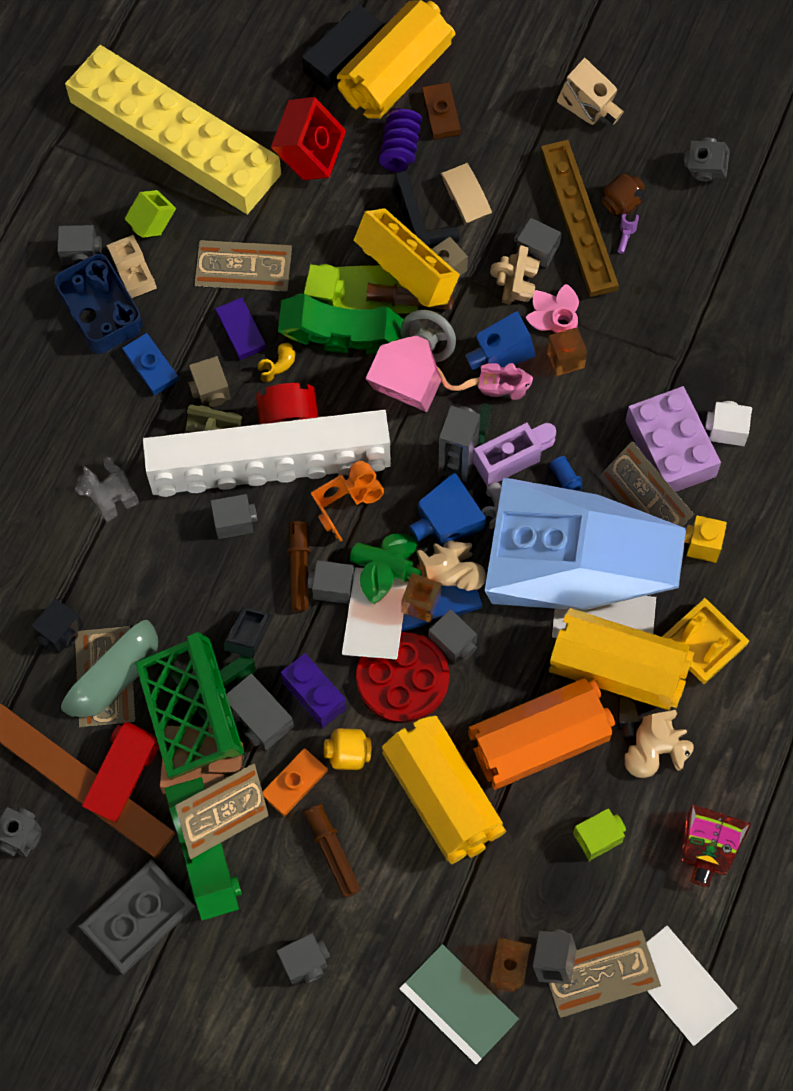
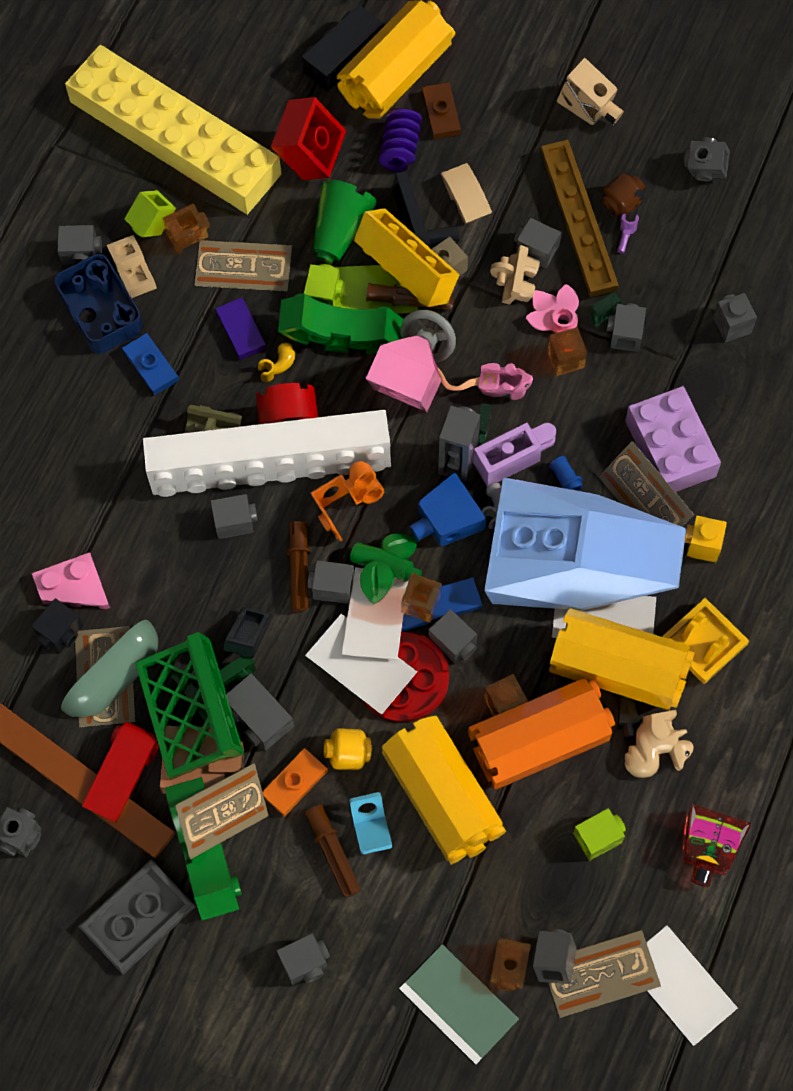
clear animal [75,457,139,522] -> none
dark tan brick [188,356,231,407] -> none
dark purple brick [281,653,347,729] -> none
tan animal [417,540,487,591] -> none
blue torso [465,311,536,370] -> none
white brick [705,401,752,446] -> none
none -> bright pink wing [32,552,110,609]
none -> clear orange brick [163,203,210,254]
none -> white sticker [305,614,417,715]
none -> green cone [313,179,377,264]
none -> medium azure bracket [349,792,392,854]
none -> clear orange brick [484,674,528,716]
none -> clear green tile [590,292,622,327]
none -> dark grey brick [607,303,646,352]
none -> dark grey brick [713,293,757,343]

